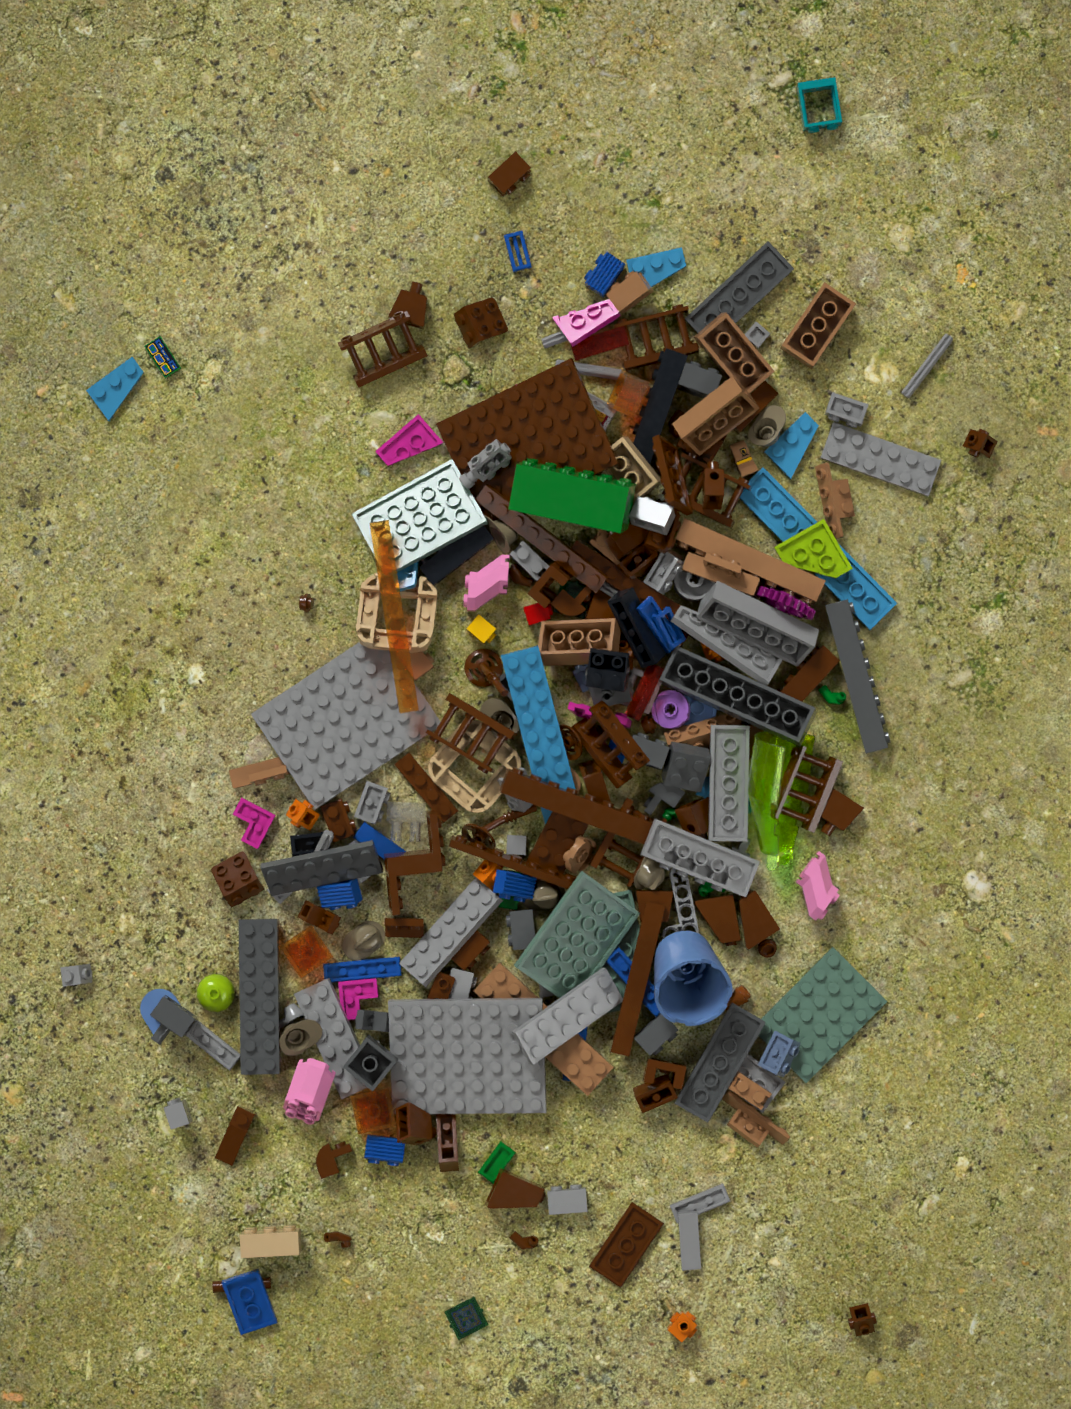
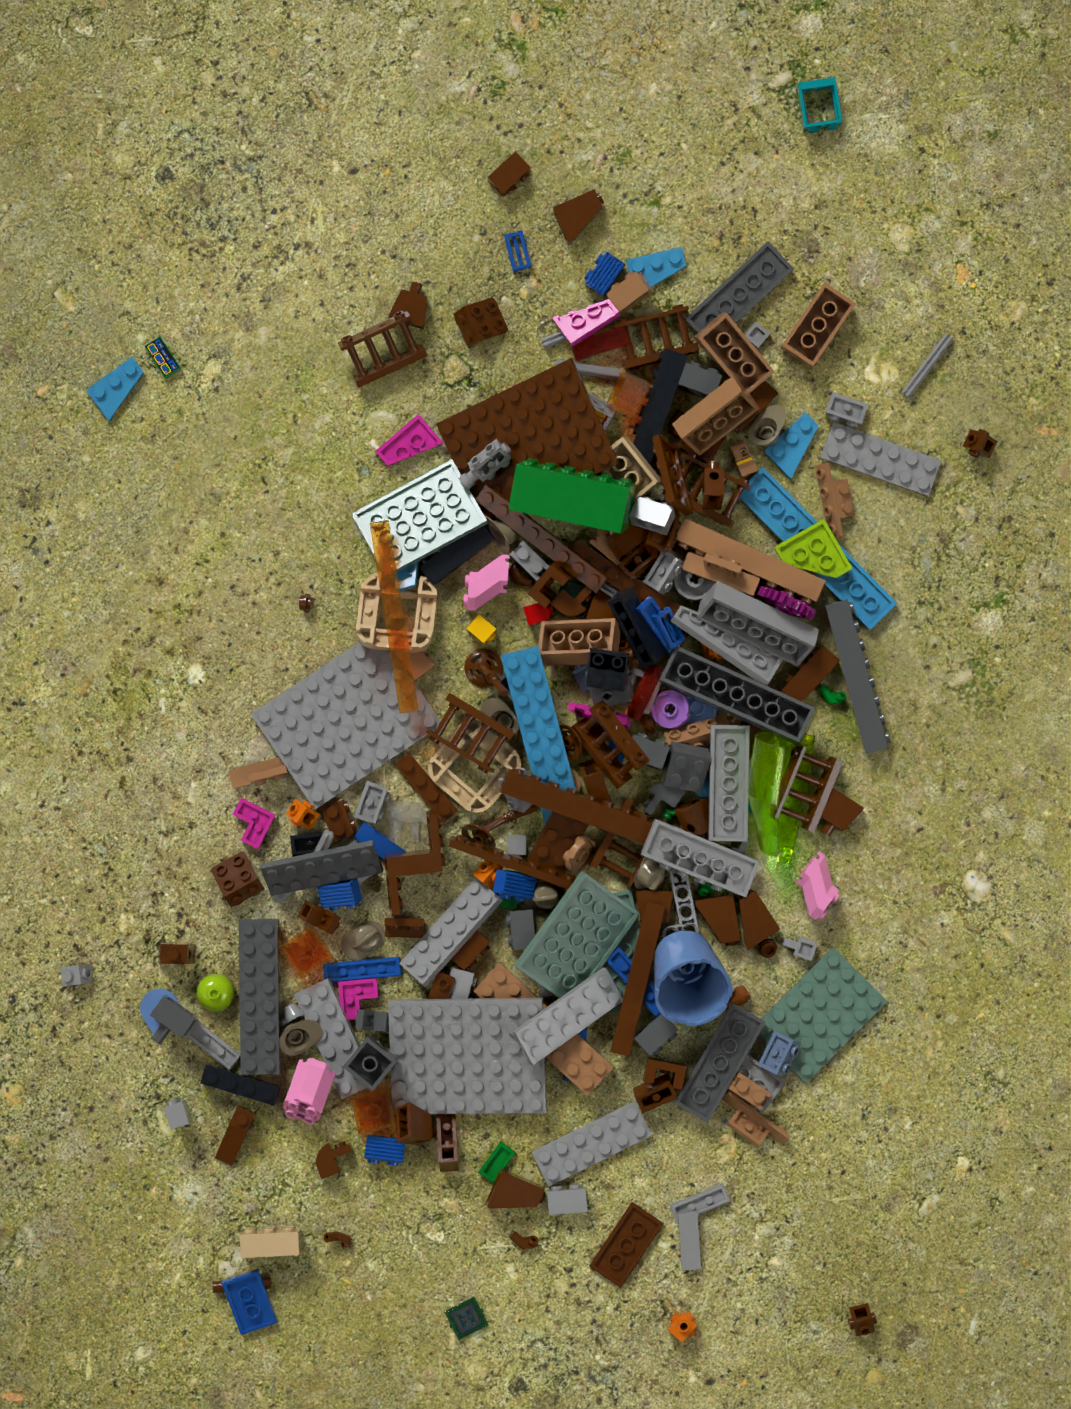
none -> reddish brown torso [158,944,195,964]
none -> black brick [200,1064,281,1106]
none -> light grey plate [531,1101,652,1187]
none -> reddish brown slope [553,189,604,245]
none -> light grey plate [781,937,818,961]

